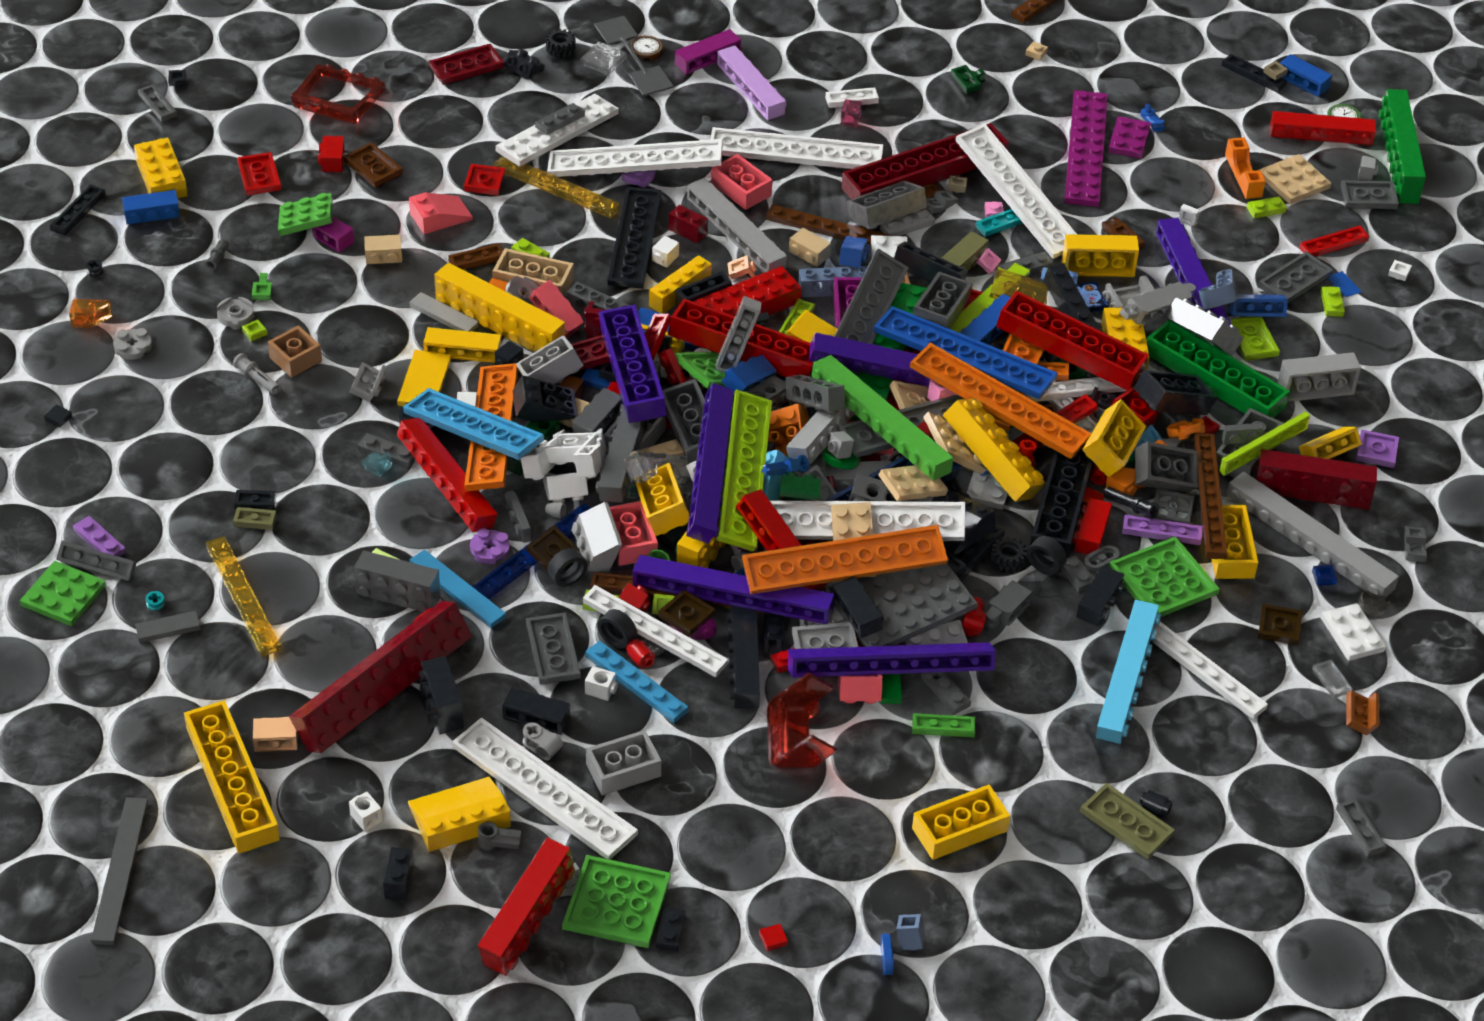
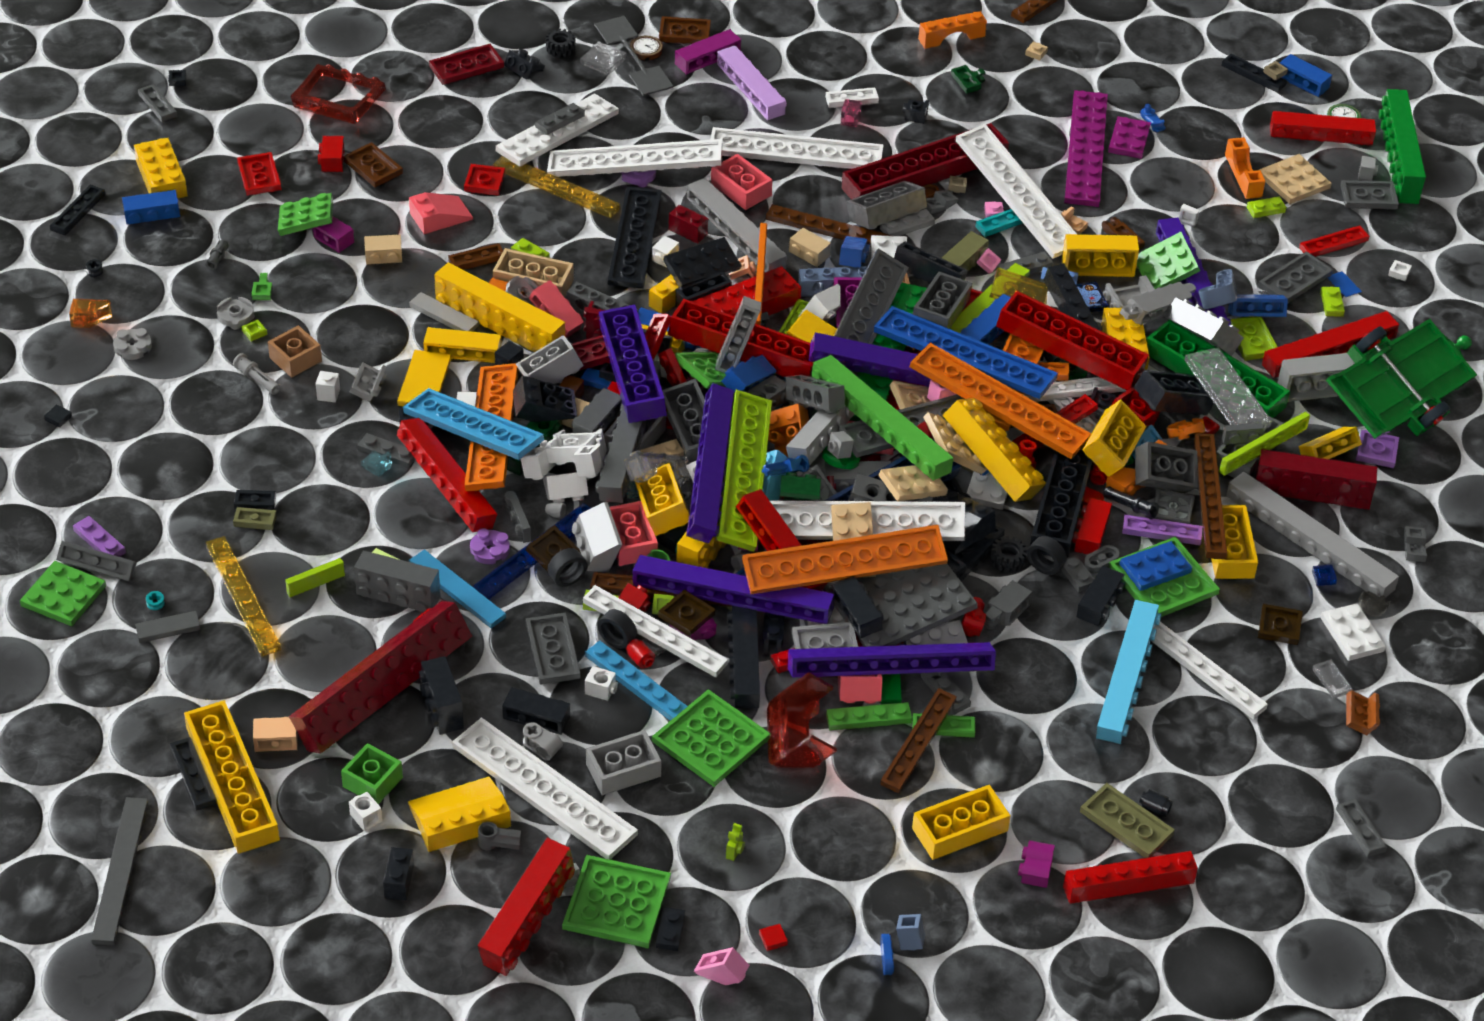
none -> black plate [170,737,217,811]
none -> lime tile [285,558,345,597]
none -> white brick [316,371,340,403]
none -> bright green brick [341,743,403,804]
none -> bright green plate [652,689,771,787]
none -> reddish brown plate [659,16,711,44]
none -> black plate [663,237,742,288]
none -> bright pink slope [694,947,750,986]
none -> lime plate [726,823,745,861]
none -> orange tile [755,223,767,325]
none -> white slope [798,284,840,322]
none -> bright green plate [826,702,912,731]
none -> reddish brown plate [880,688,957,794]
none -> black brick [902,99,929,124]
none -> orange arch [918,11,987,49]
none -> magenta brick [1018,840,1055,888]
none -> light nougat bracket [1061,206,1088,235]
none -> red brick [1063,851,1198,904]
none -> blue plate [1120,541,1192,591]
none -> plate [1137,232,1200,289]
none -> clear plate [1184,347,1272,428]
none -> red brick [1262,311,1400,379]
none -> green piece [1326,319,1477,439]

